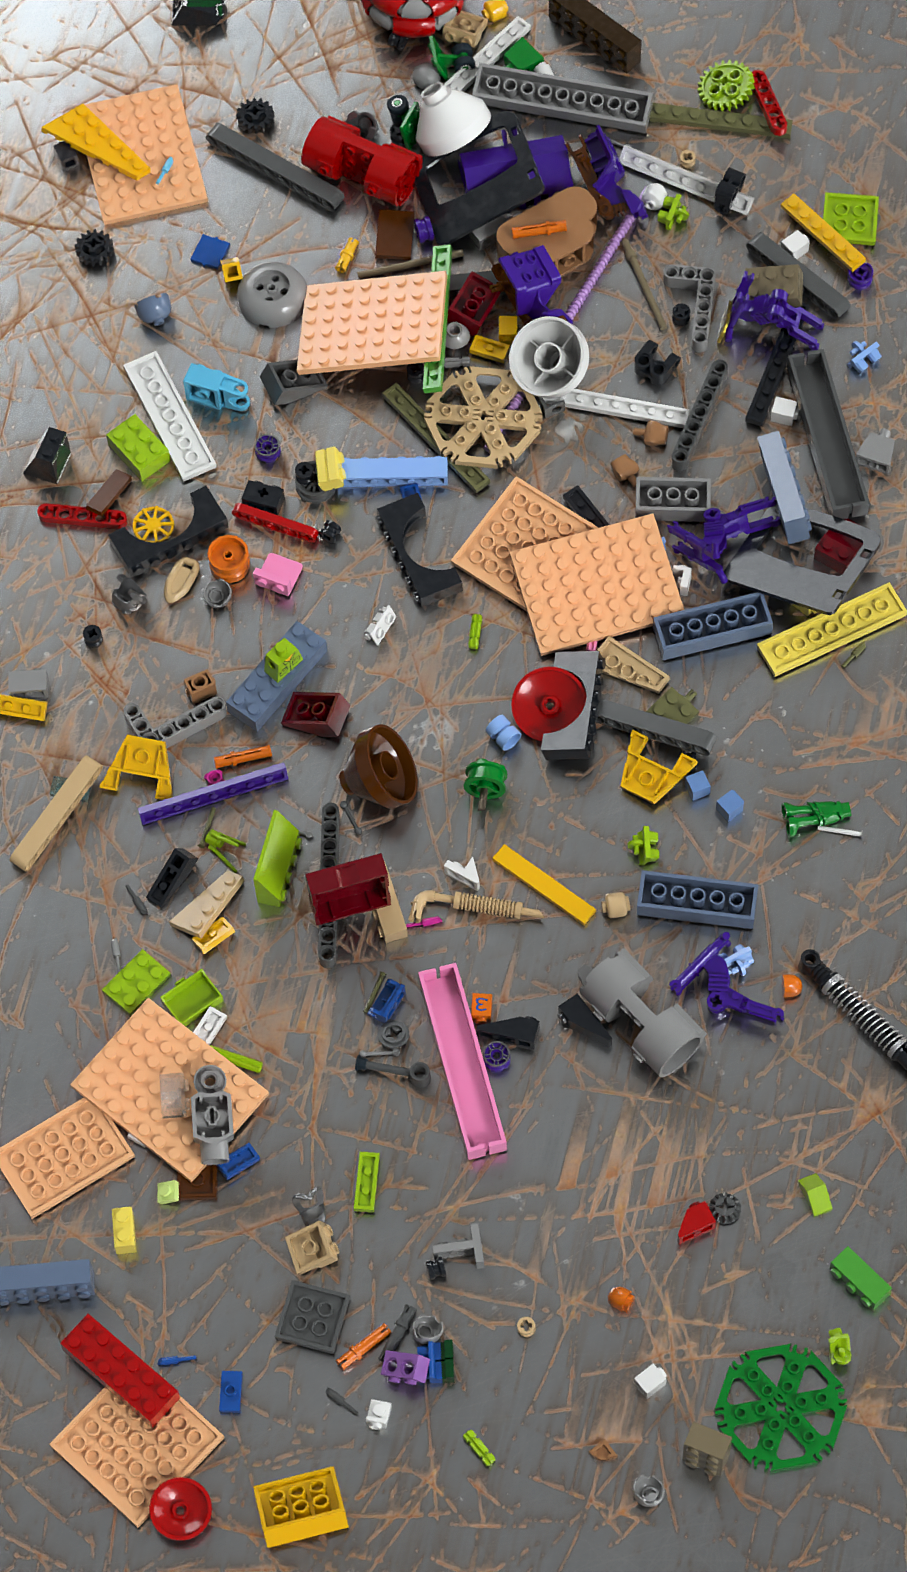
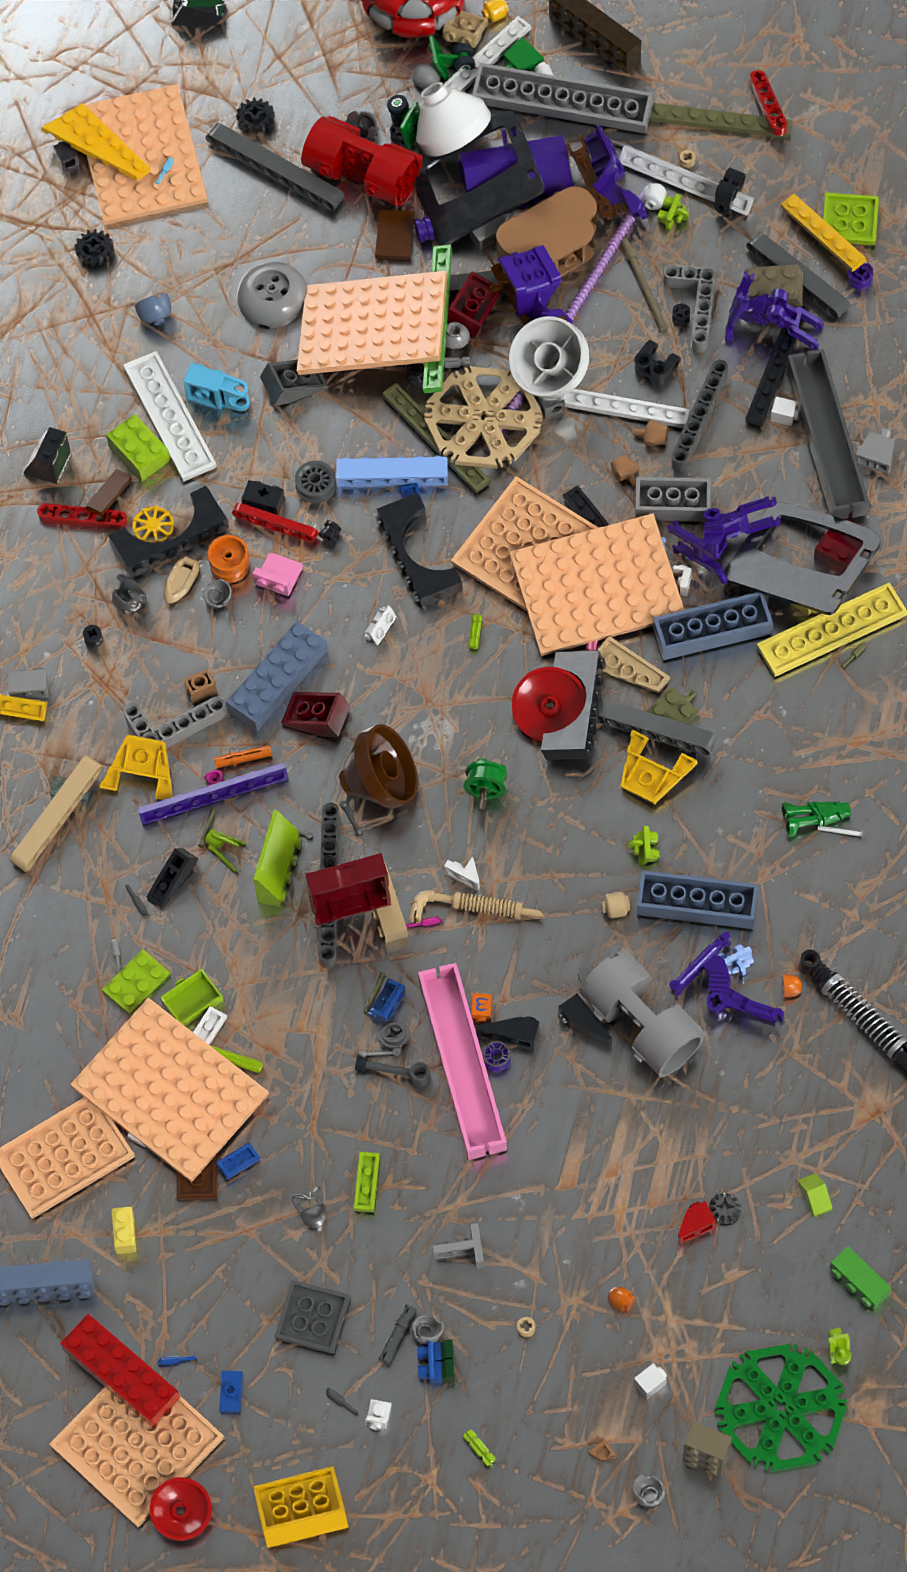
yellowish green plate [157,1180,179,1205] -> none
clear brick [159,1073,190,1119] -> none
tan wing [169,870,245,938] -> none
blue piece [191,234,230,270] -> none
light grey brick [191,1065,234,1165] -> none
yellow plate [192,916,235,954] -> none
yellow brick [220,257,243,282] -> none
dark purple wheel [255,434,281,463] -> none
lime torso [264,638,303,683] -> none
tan plate [285,1221,339,1275] -> none
black wheel [295,462,314,485] -> none
light yellow brick [315,446,346,491] -> none
yellow pin [335,237,359,273] -> none
orange pin [335,1323,392,1371] -> none
dark tan bar [357,249,464,279] -> none
medium lavender brick [381,1350,430,1385] -> none
black wheel [388,31,409,51] -> none
black wheel [426,1257,446,1280] -> none
yellow plate [469,335,510,364] -> none
light blue wheel [485,715,521,751] -> none
yellow tile [492,844,596,926] -> none
yellow brick [499,316,518,345] -> none
orange pin [512,220,567,239] -> none
medium blue piece [685,770,711,801] -> none
lime gear [697,59,755,111] -> none
medium blue piece [716,790,744,822] -> none
clear yellow piece [717,300,733,343] -> none
brick [757,431,812,544] -> none
white brick [781,230,810,259] -> none
light blue hips [847,341,882,373] -> none

